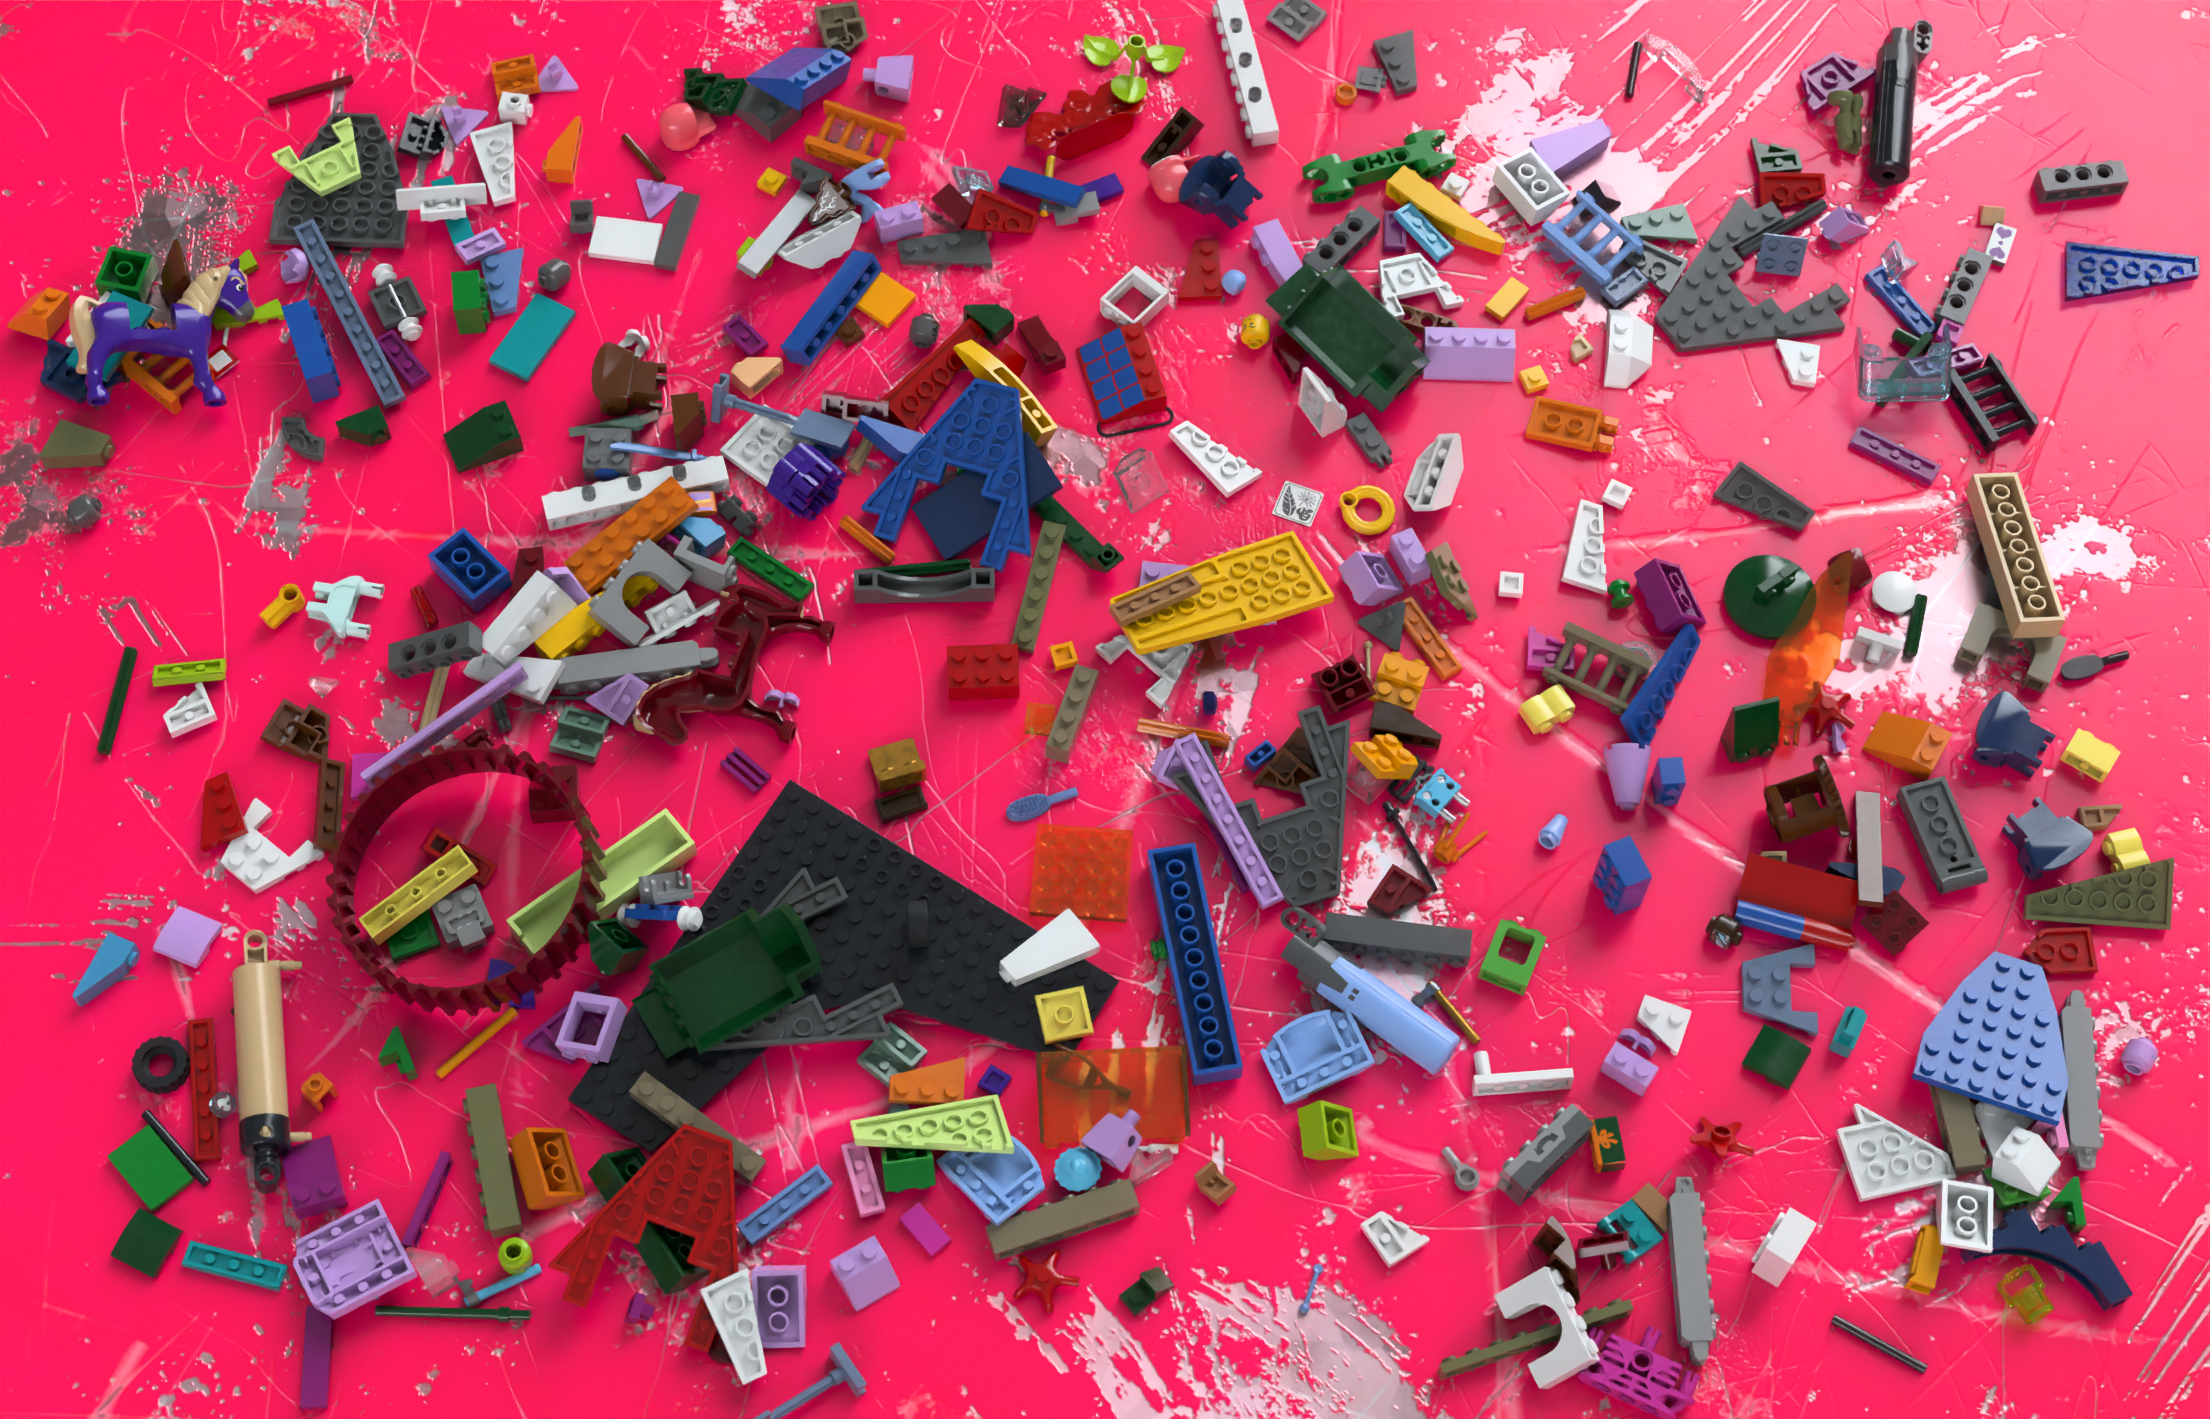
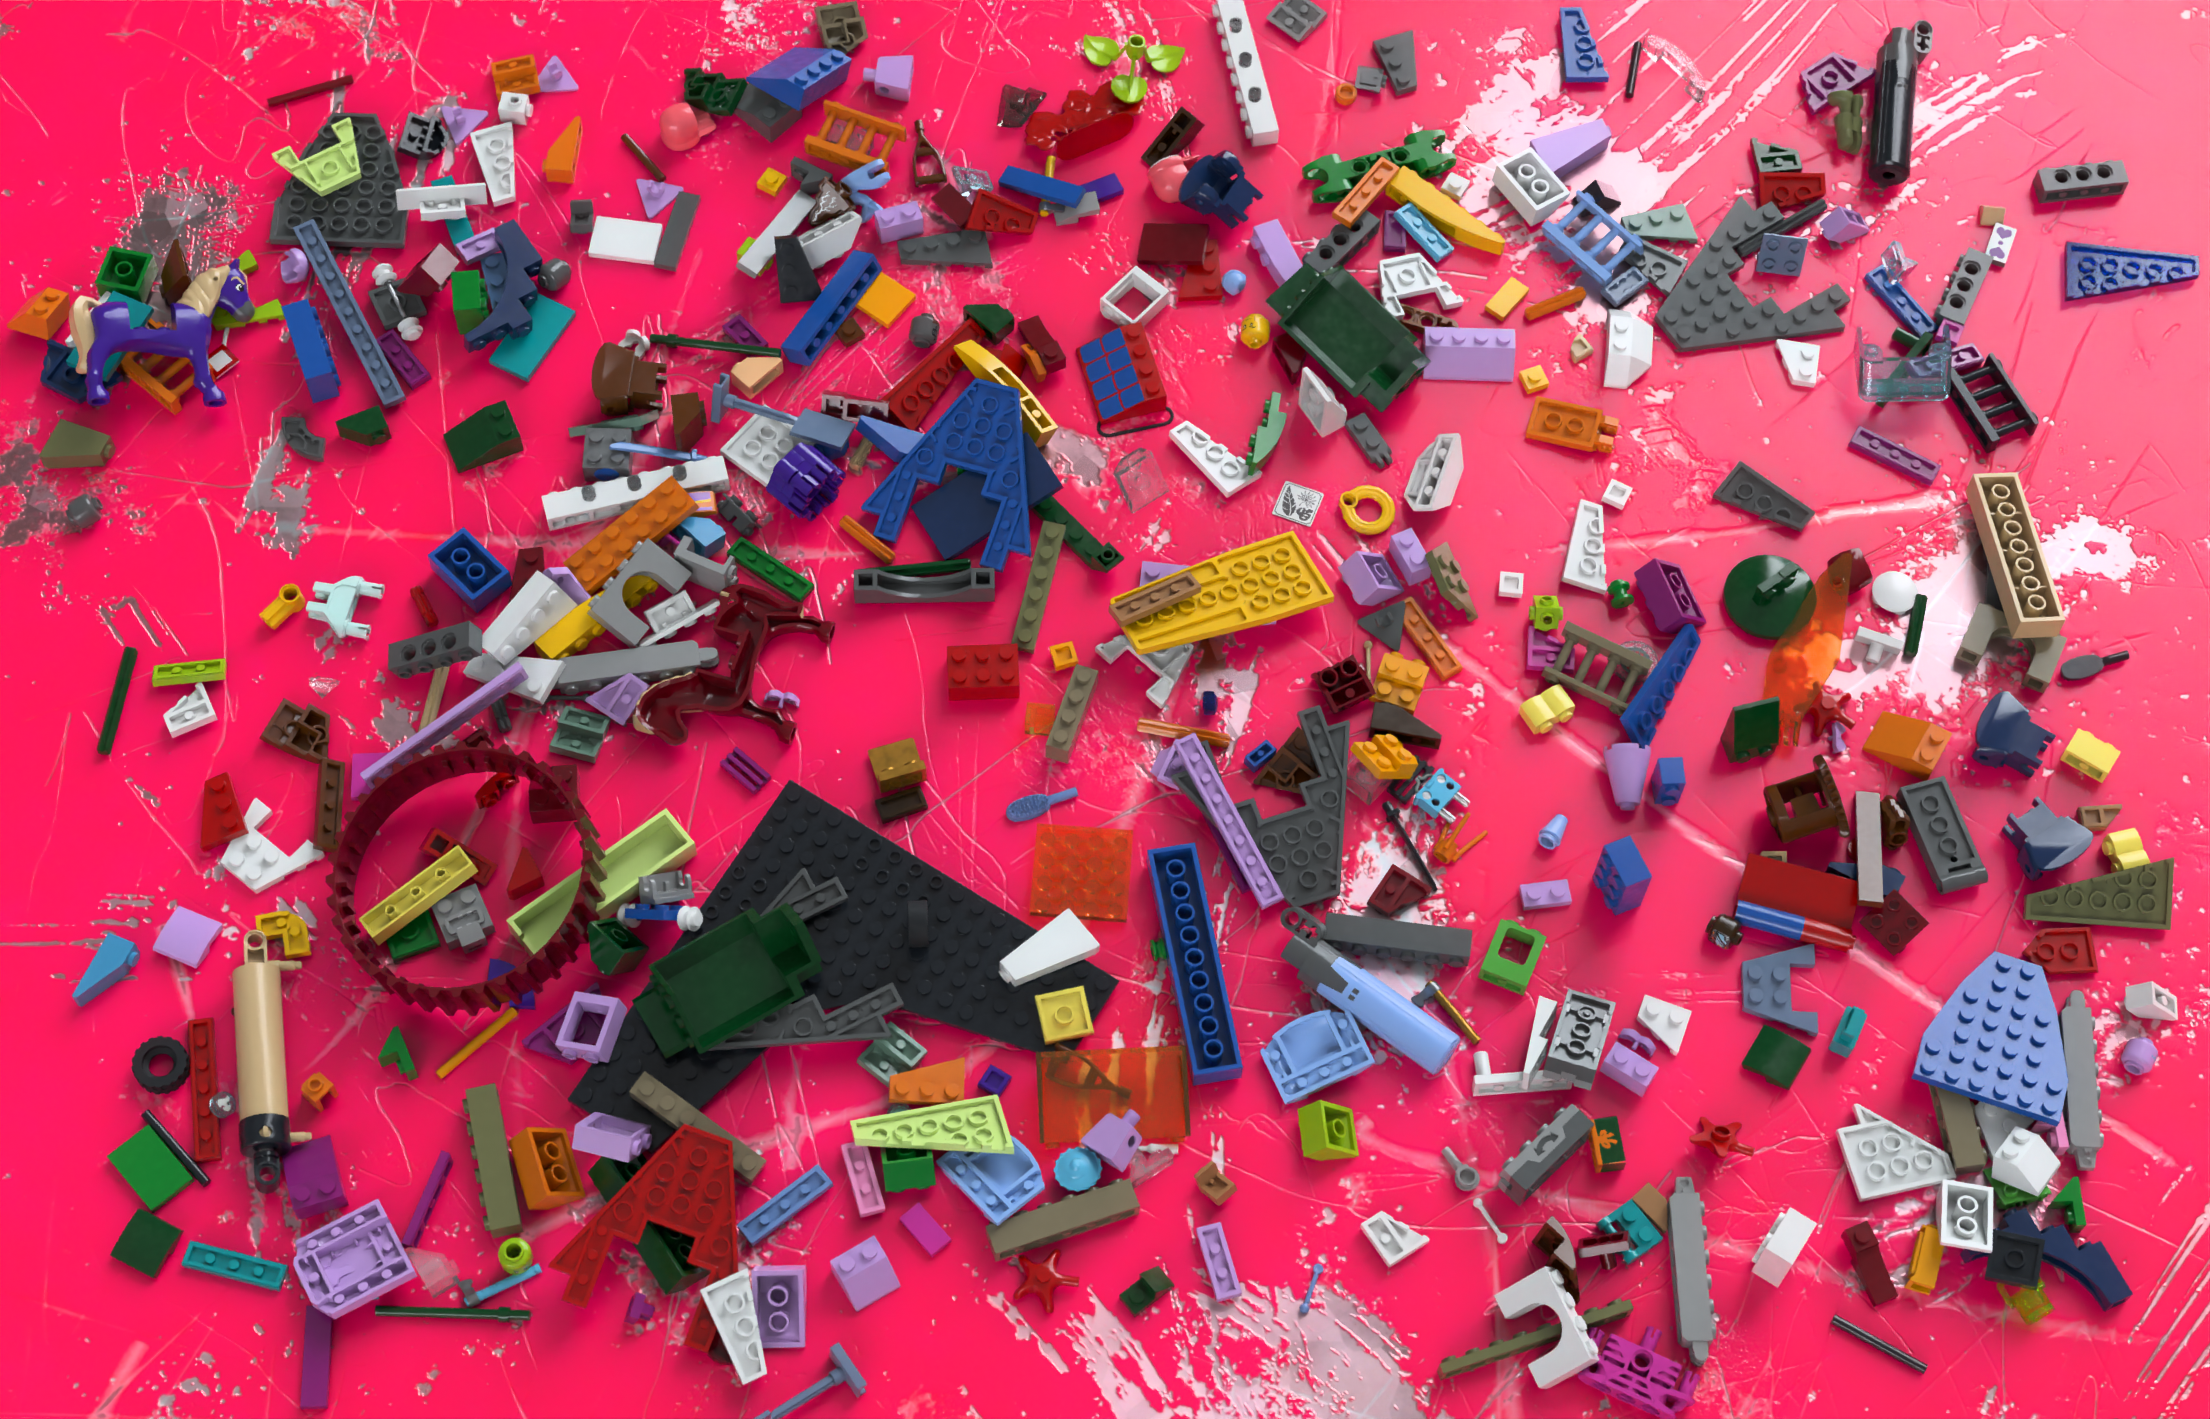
none -> yellow plate [255,911,312,959]
none -> dark red slope [397,243,460,297]
none -> dark blue arch [464,219,543,353]
none -> red slope [475,773,520,809]
none -> red slope [506,847,545,901]
none -> lavender window [572,1112,652,1162]
none -> dark green bar [650,334,782,358]
none -> black wing [774,235,822,303]
none -> reddish brown piece [912,120,947,187]
none -> orange tile [1021,343,1047,383]
none -> dark red tile [1137,223,1210,265]
none -> lavender plate [1196,1222,1242,1302]
none -> slope [1245,391,1287,476]
none -> orange plate [1332,157,1400,228]
none -> white hinge [1473,1198,1507,1244]
none -> lavender plate [1519,879,1572,911]
none -> white slope [1522,995,1558,1090]
none -> lime brick [1529,595,1563,631]
none -> piece [1542,989,1616,1091]
none -> wing [1559,7,1609,82]
none -> dark red slope [1841,1221,1898,1307]
none -> reddish brown rock [1880,795,1910,850]
none -> black plate [1984,1229,2045,1291]
none -> white slope [2124,981,2178,1021]

